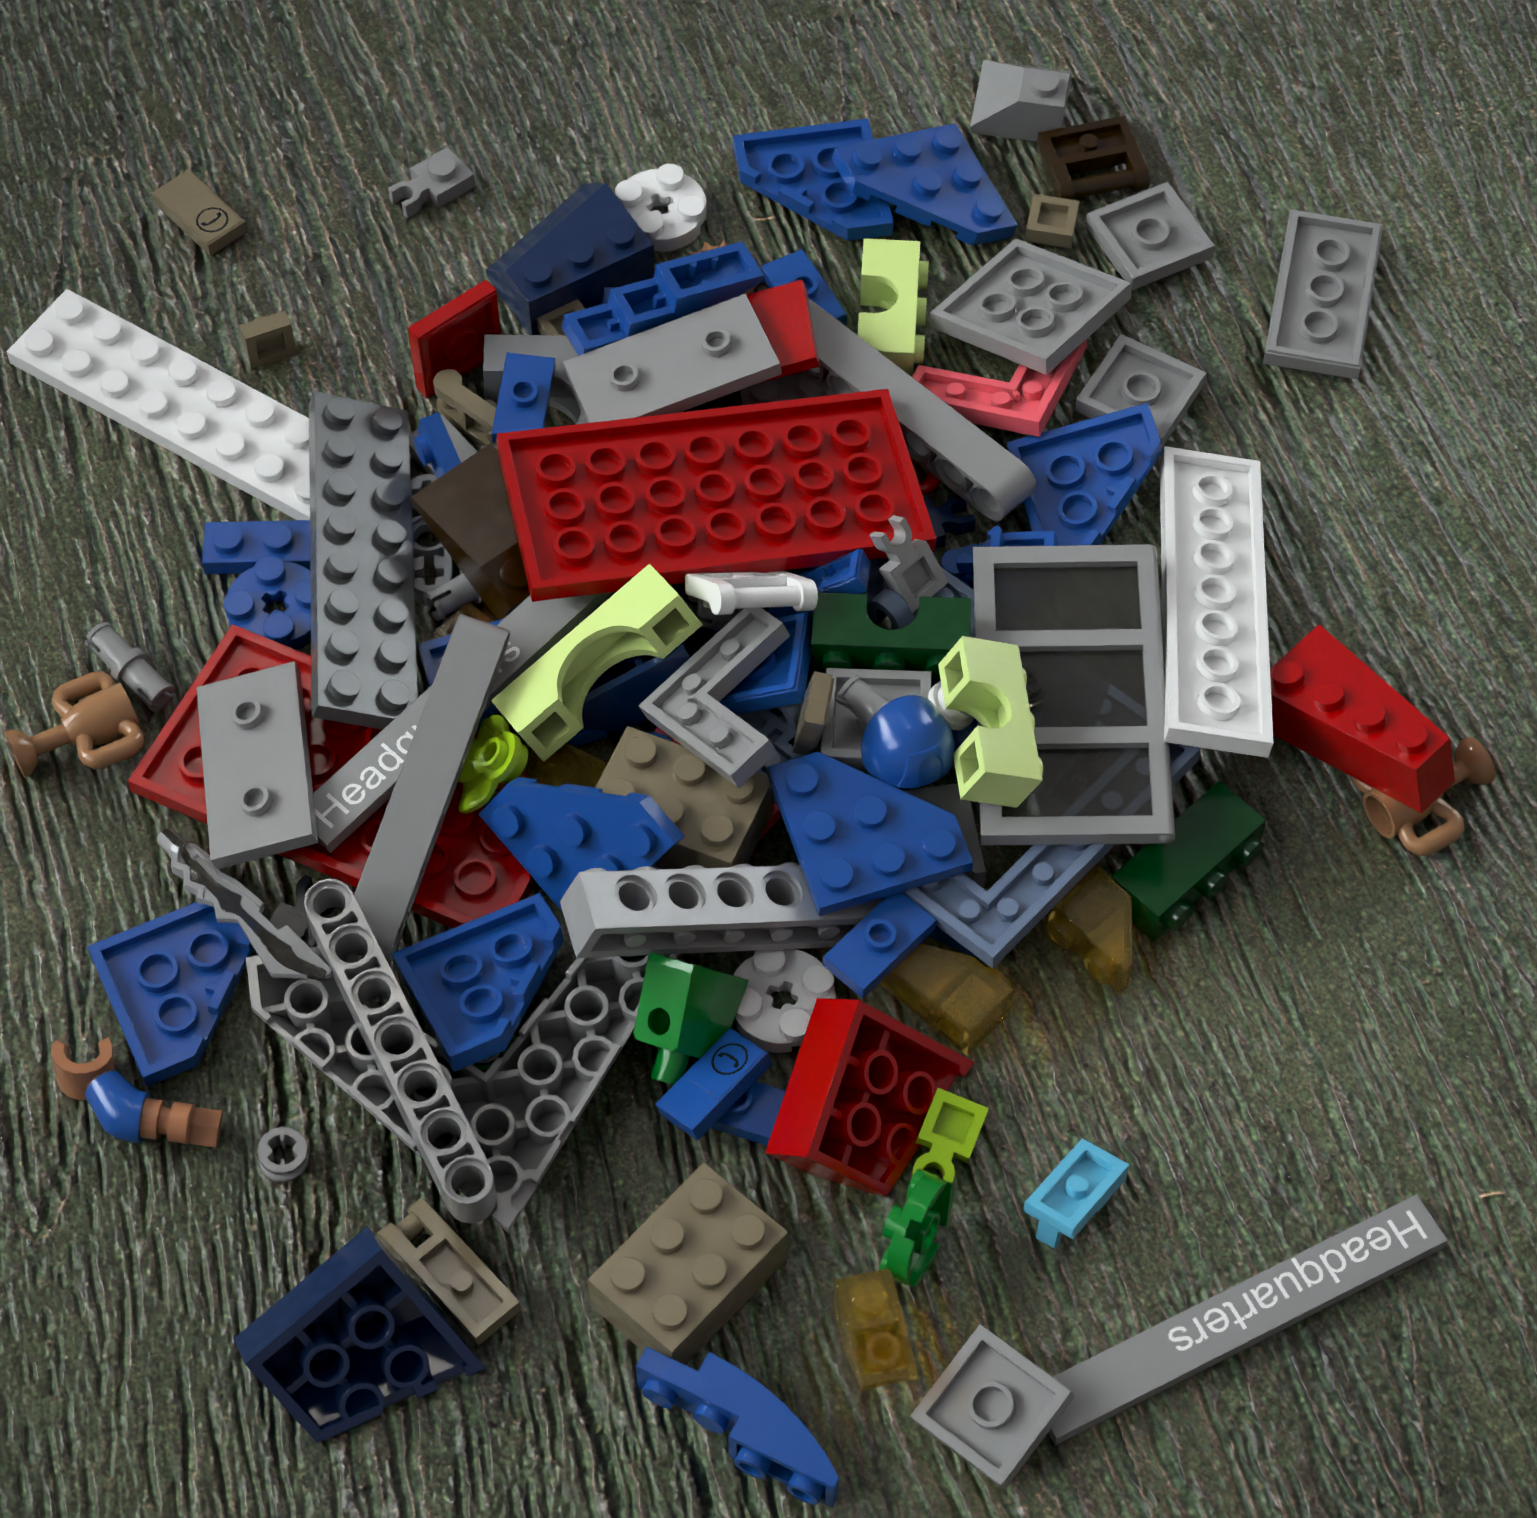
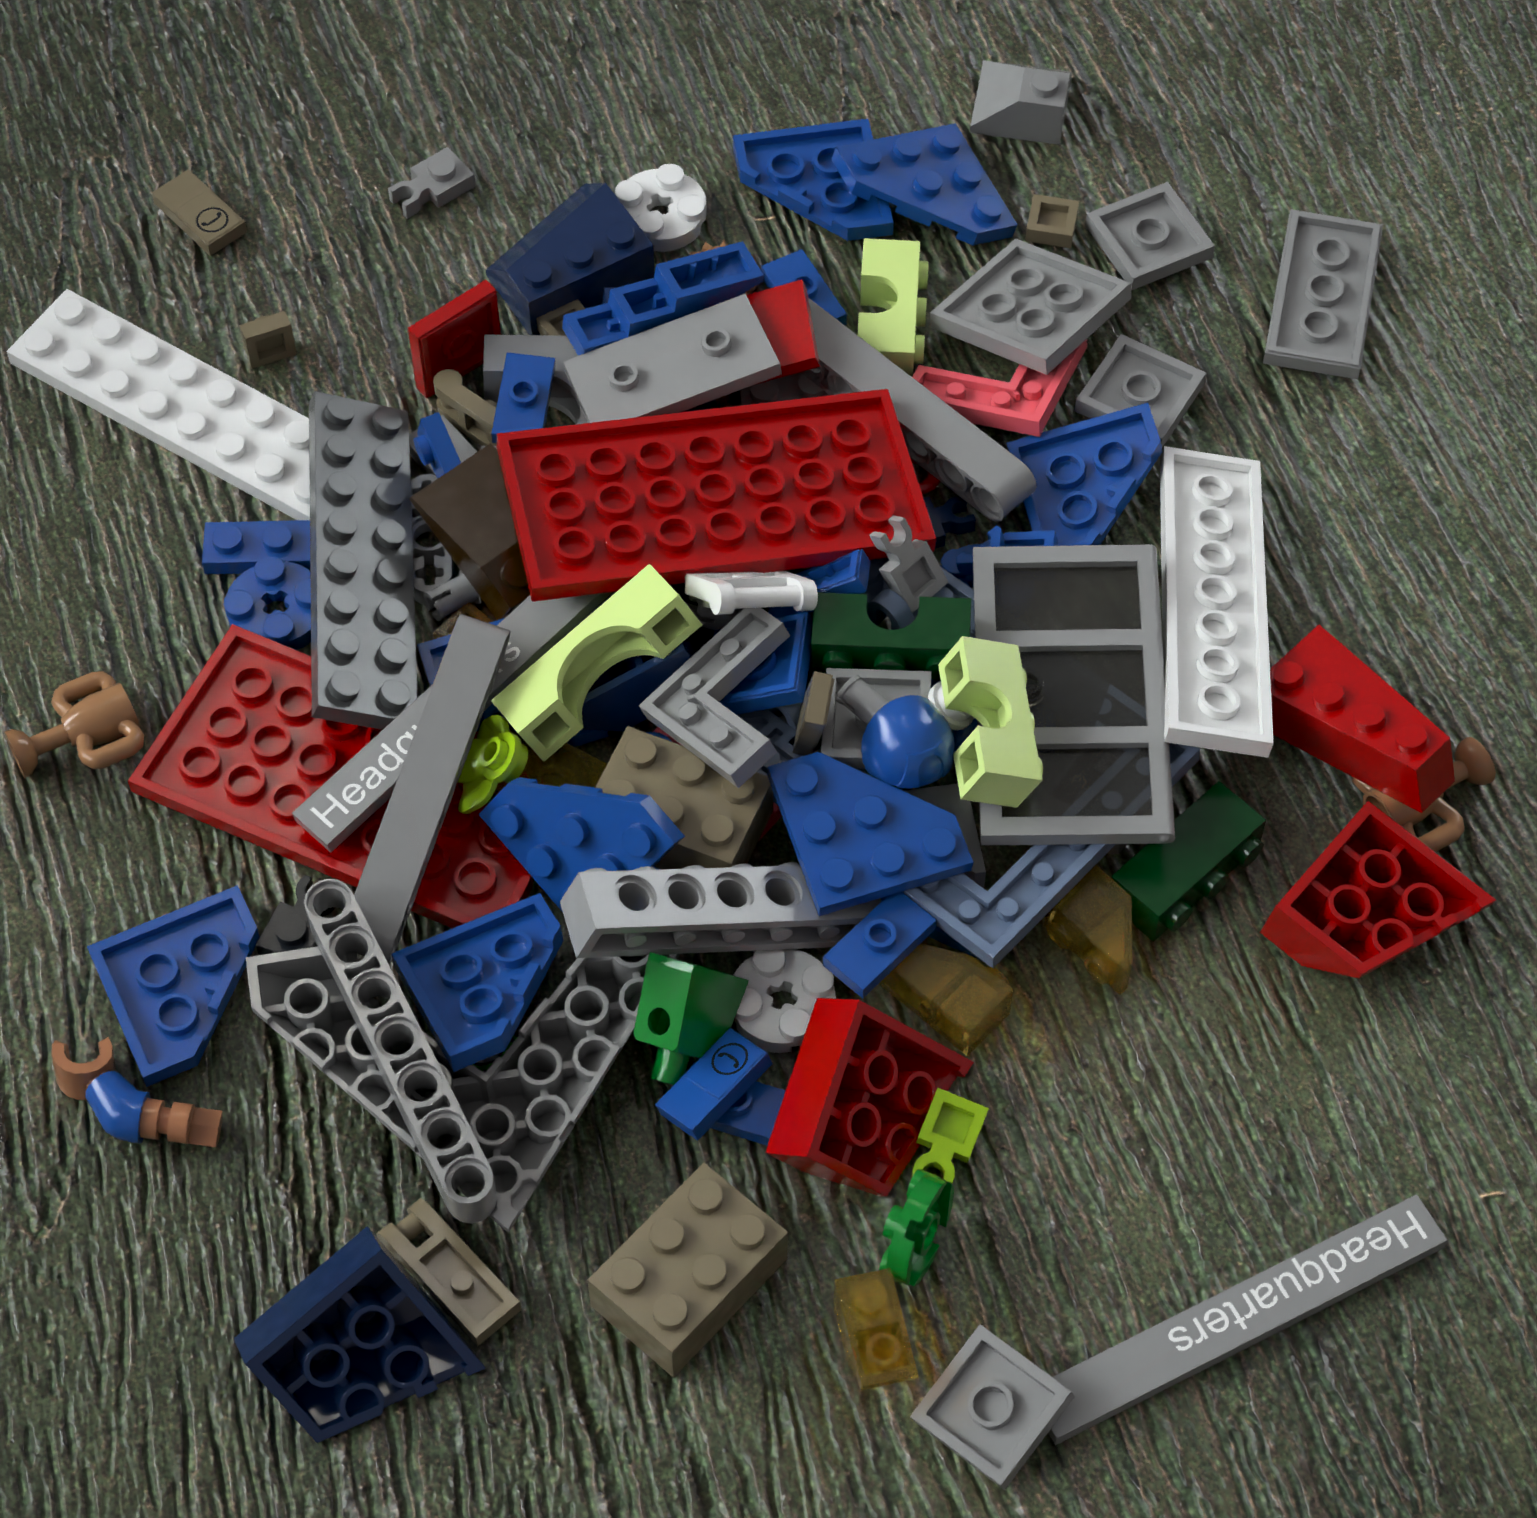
light grey pin [84,622,176,712] -> none
light grey sword [157,828,332,980] -> none
light grey plate [196,661,318,869] -> none
light grey bush [257,1127,309,1182] -> none
blue slope [636,1347,839,1507] -> none
medium azure plate [1023,1138,1130,1249] -> none
dark brown plate [1037,115,1150,200] -> none
none -> red wedge [1260,801,1496,978]

